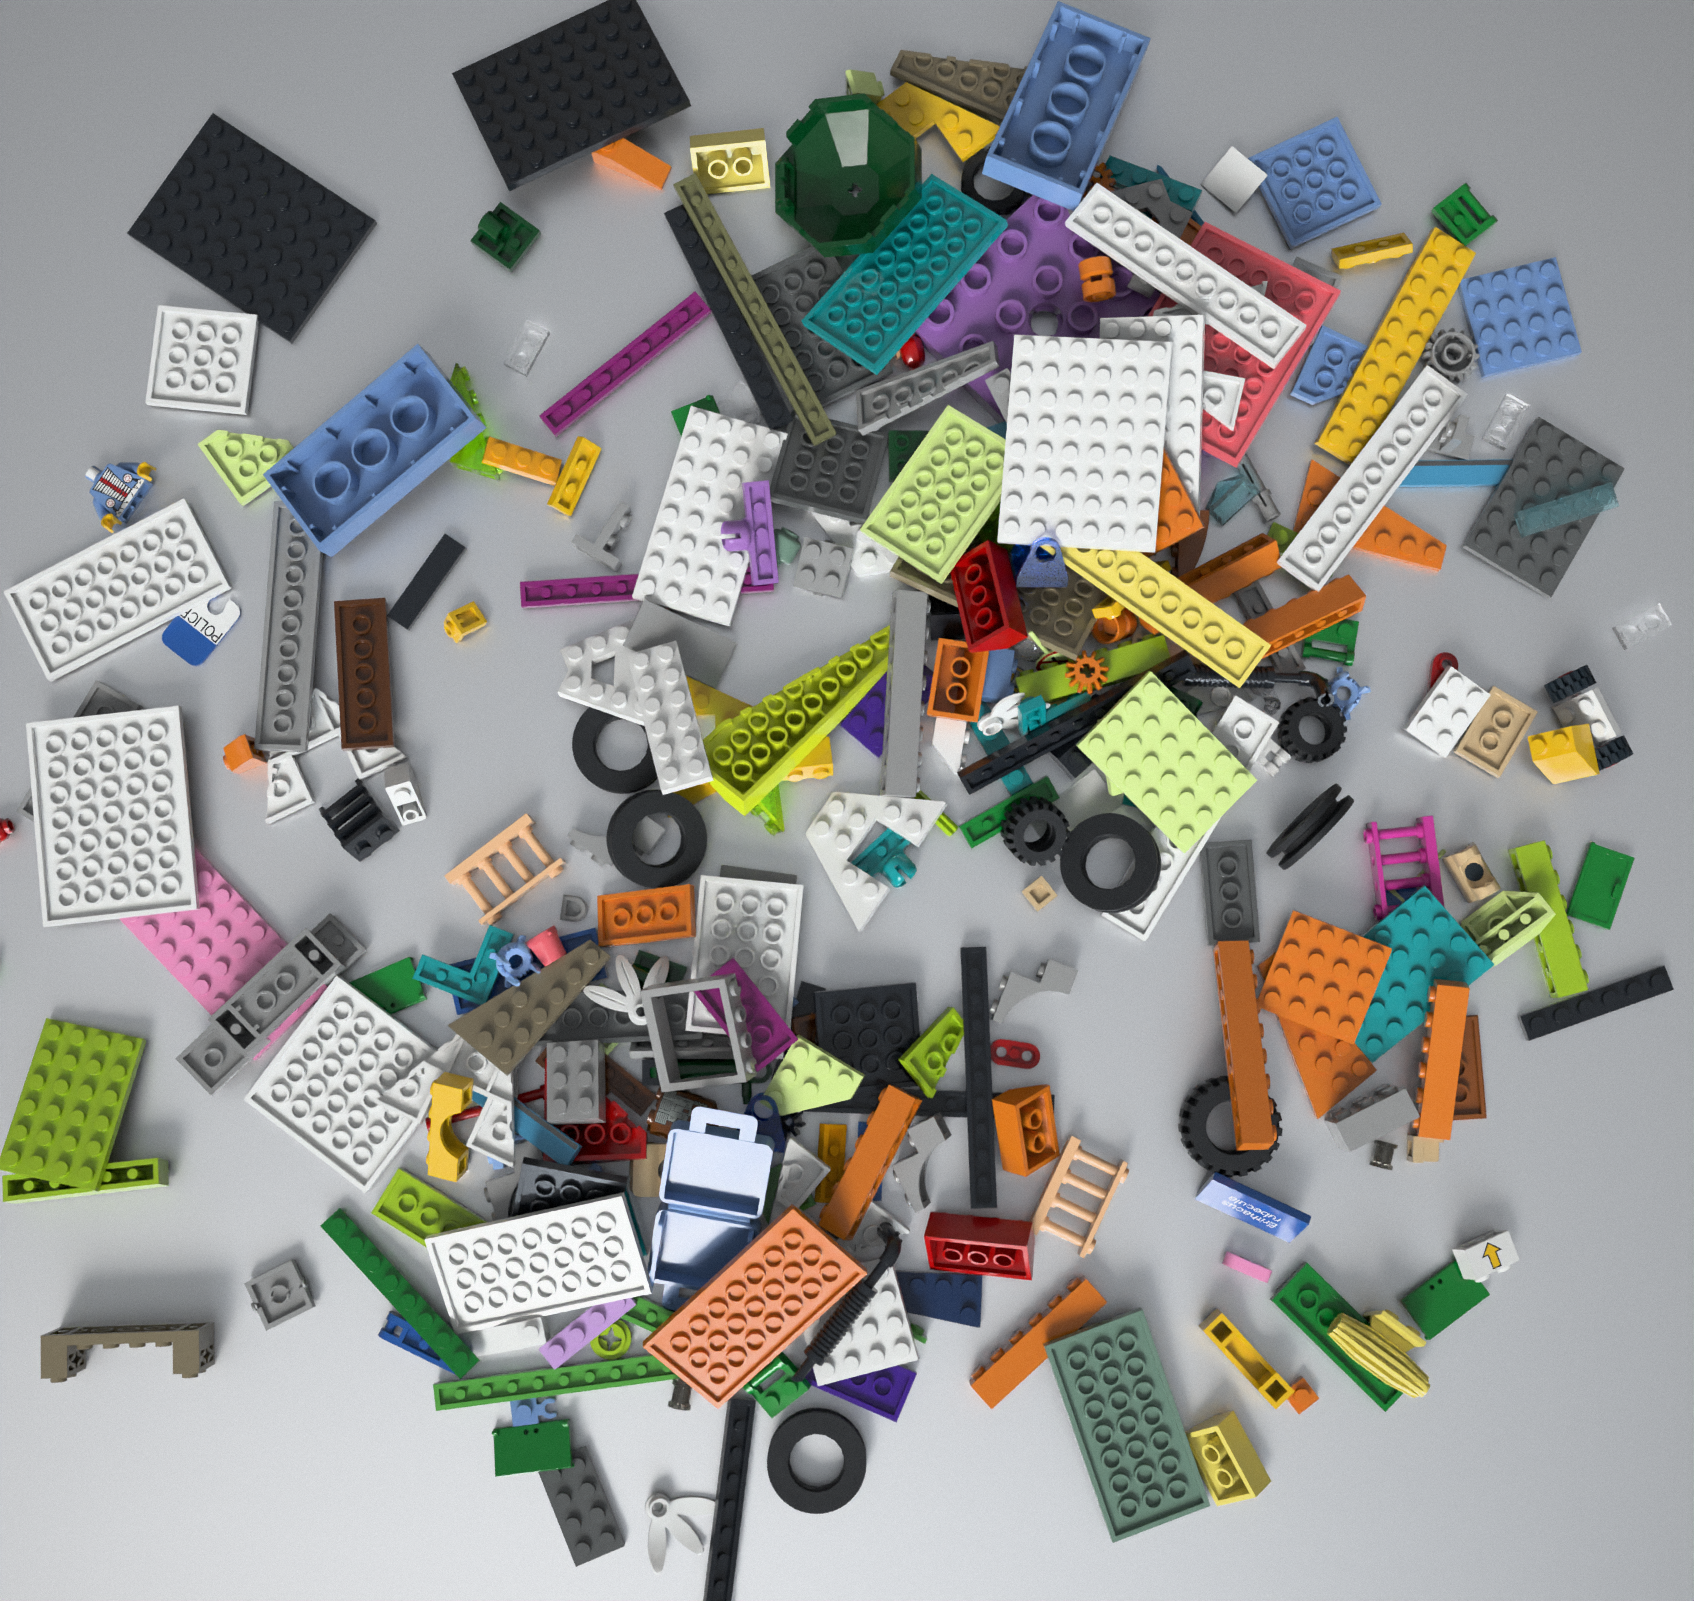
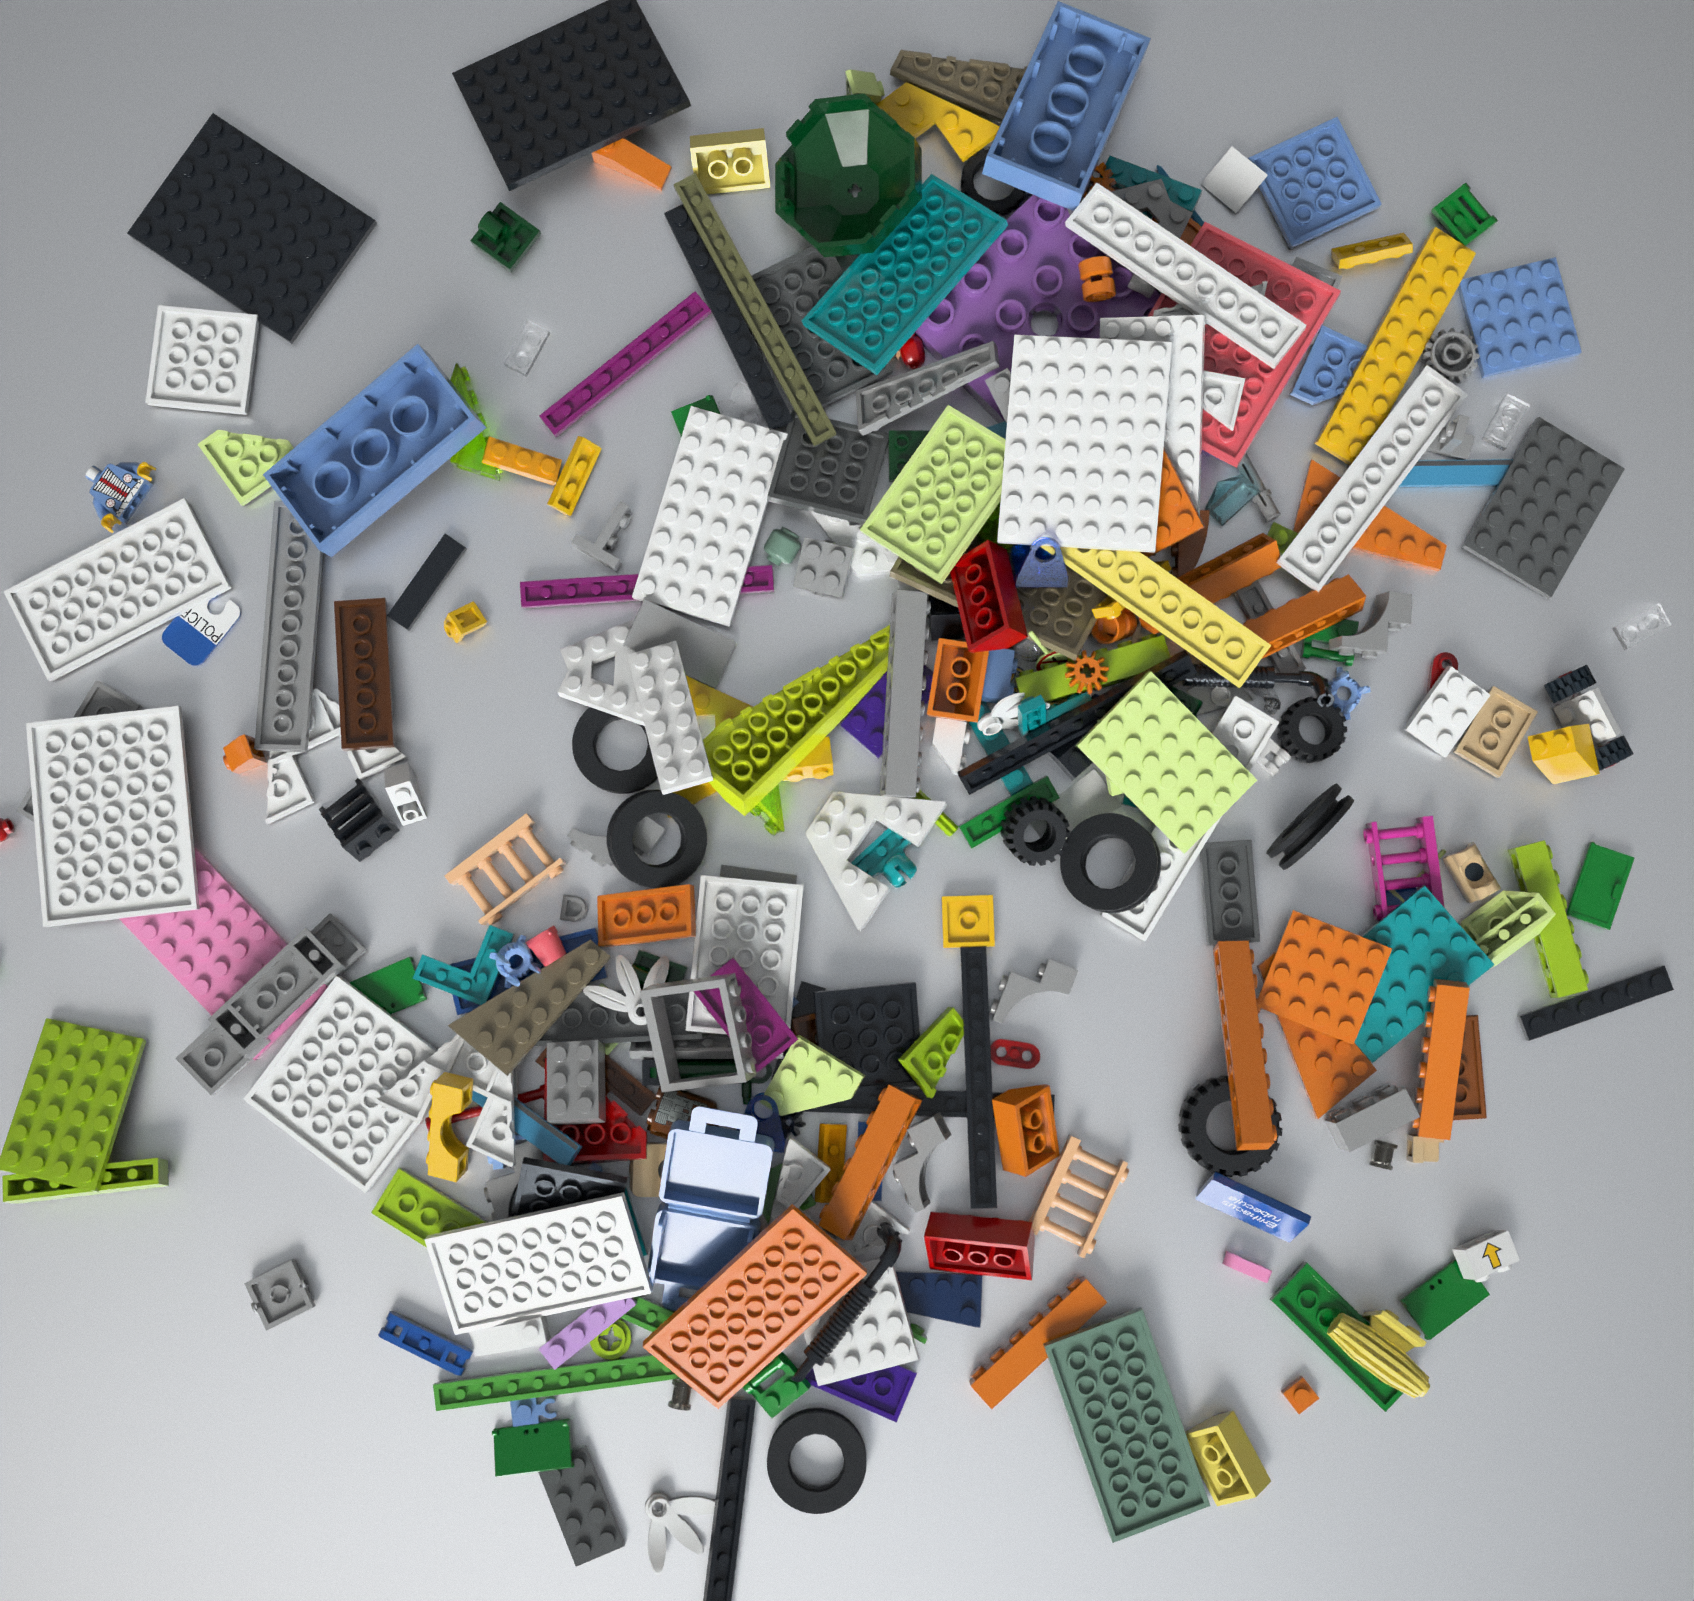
dark tan plate [41,1322,215,1383] -> none
green plate [320,1208,480,1379] -> none
medium lavender plate [721,480,779,585] -> none
tan plate [1021,876,1058,912] -> none
yellow arch [1198,1308,1295,1409] -> none
clear light blue plate [1514,482,1619,538] -> none
none -> yellow plate [941,895,995,948]
none -> light grey arch [1329,591,1412,658]

